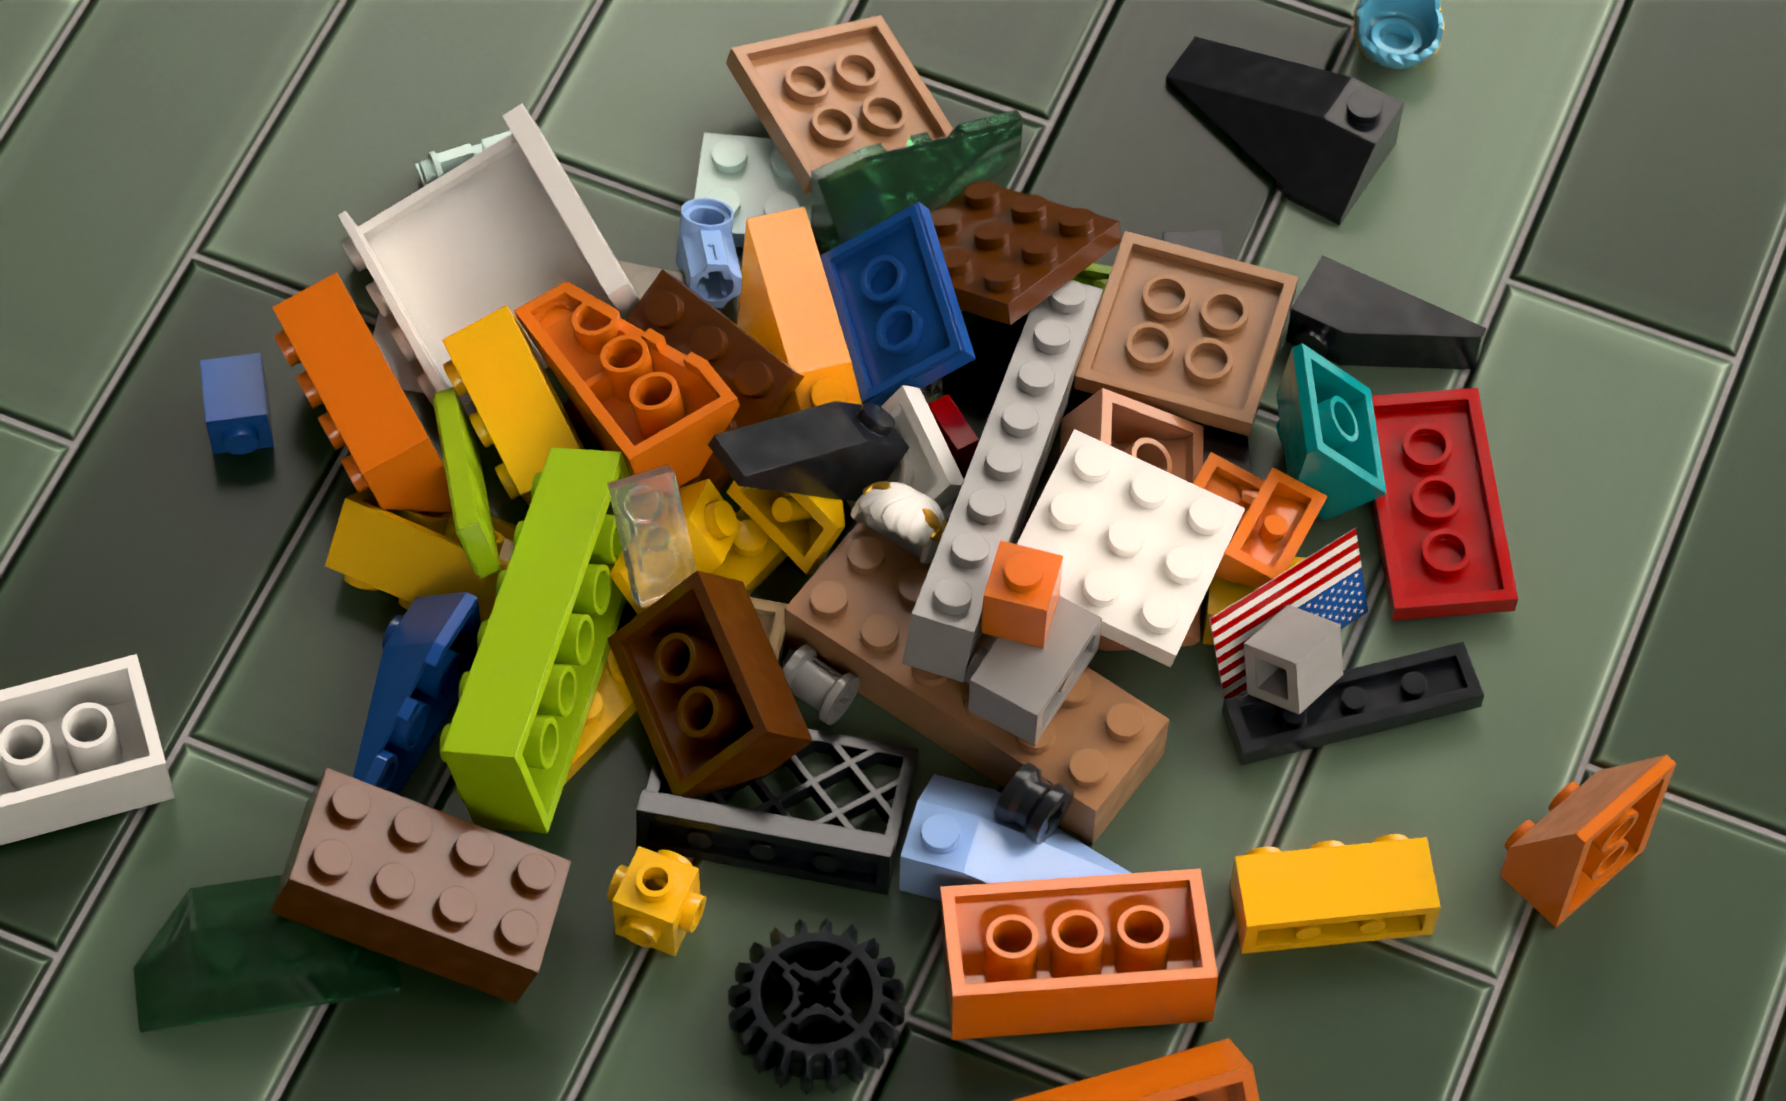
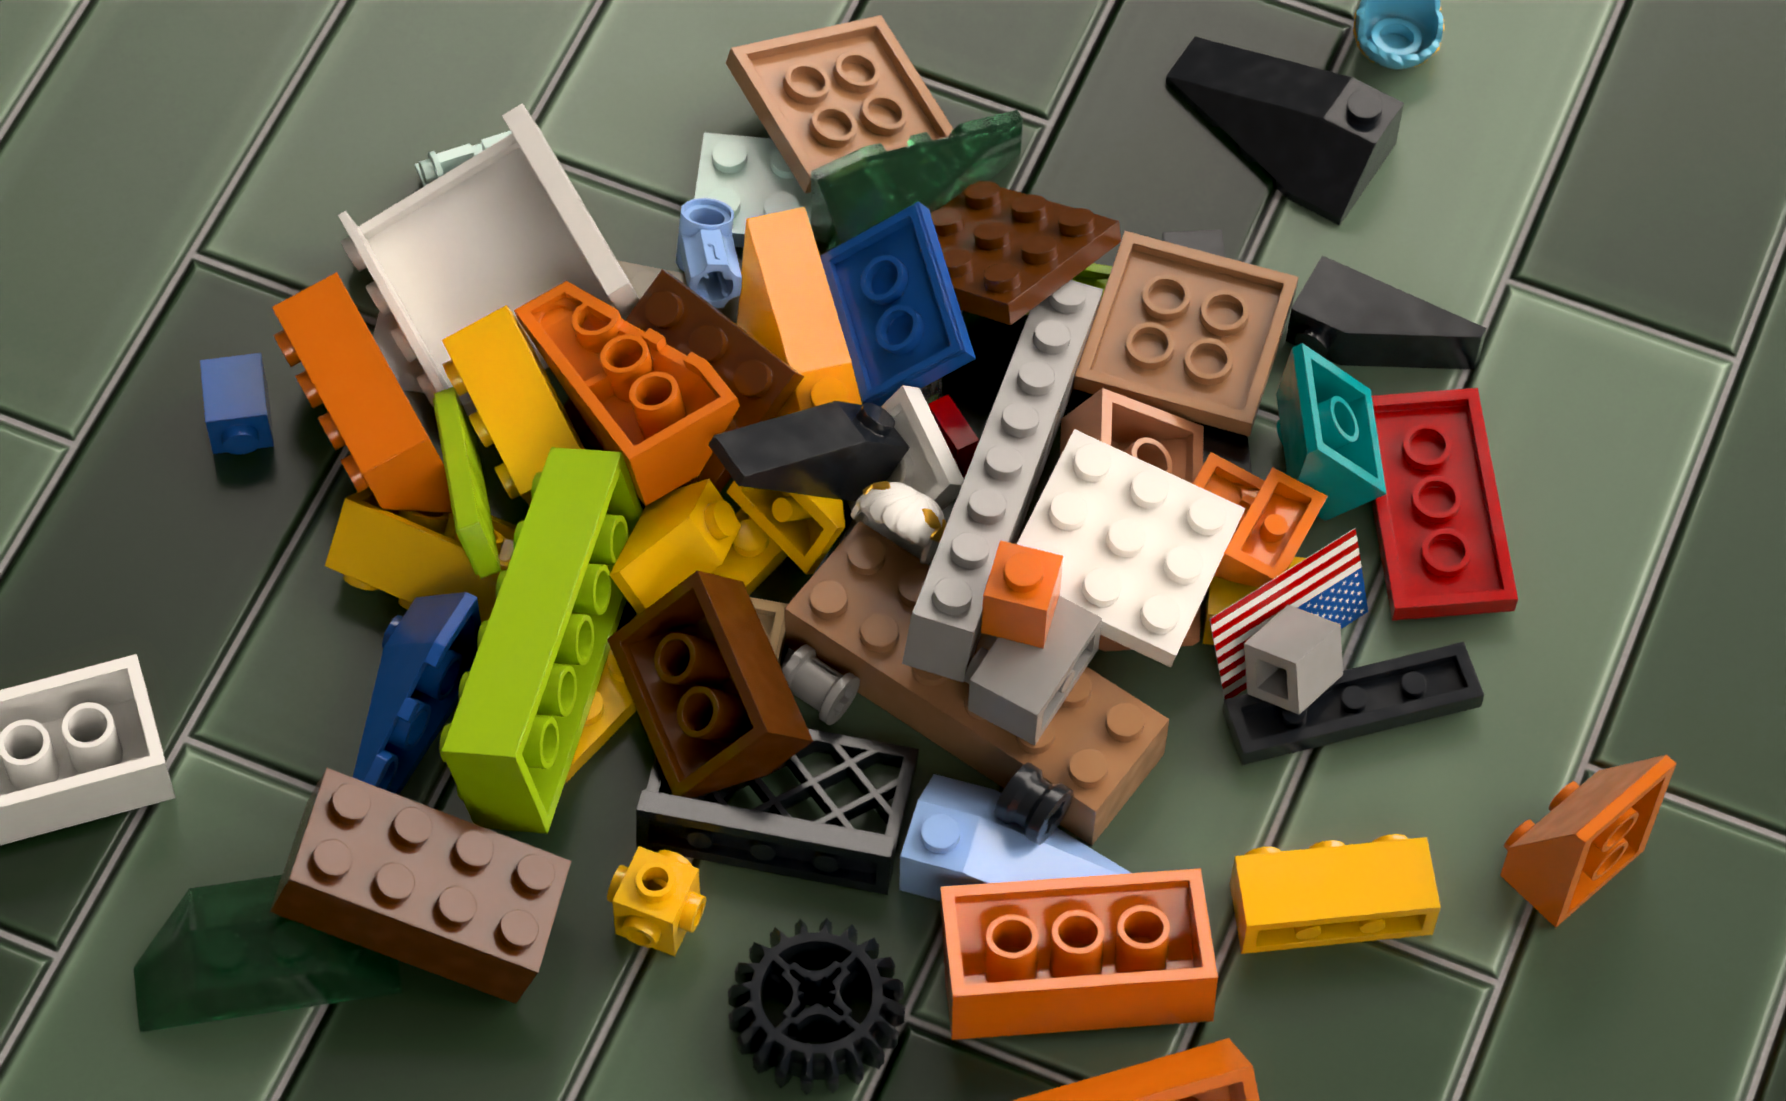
clear plate [607,465,697,608] -> none

